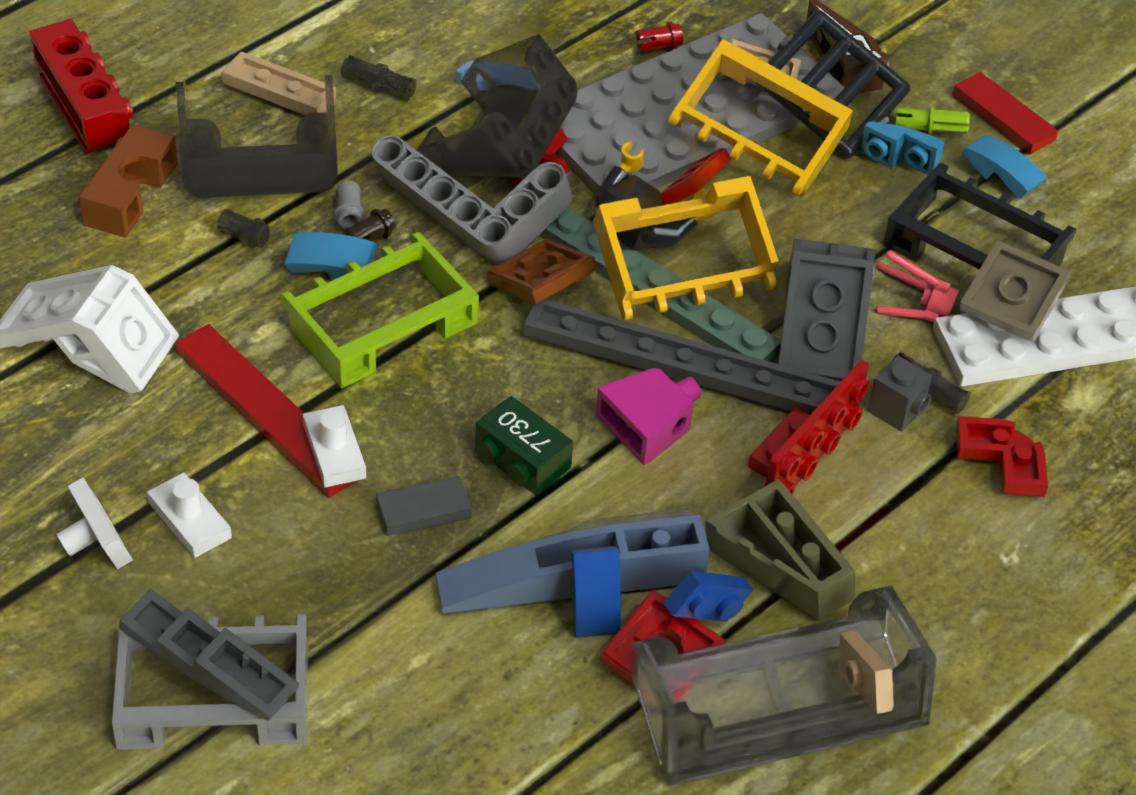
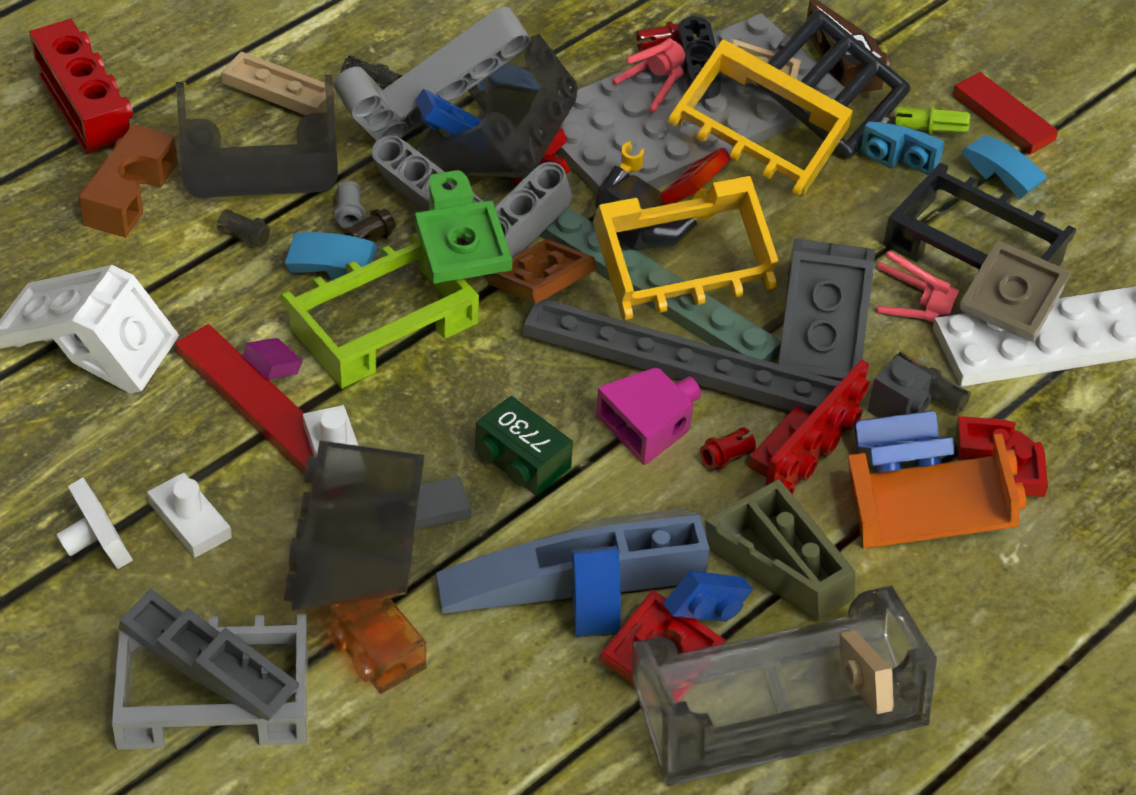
none -> magenta tile [242,338,303,380]
none -> clear smoke windscreen [284,440,424,611]
none -> clear orange brick [327,581,427,694]
none -> light grey beam [333,7,531,141]
none -> blue plate [415,88,492,151]
none -> bright green plate [415,170,513,284]
none -> coral plant [612,38,686,113]
none -> black beam [678,16,722,99]
none -> red pin [700,427,756,470]
none -> orange panel [848,433,1026,549]
none -> bracket [854,411,954,472]

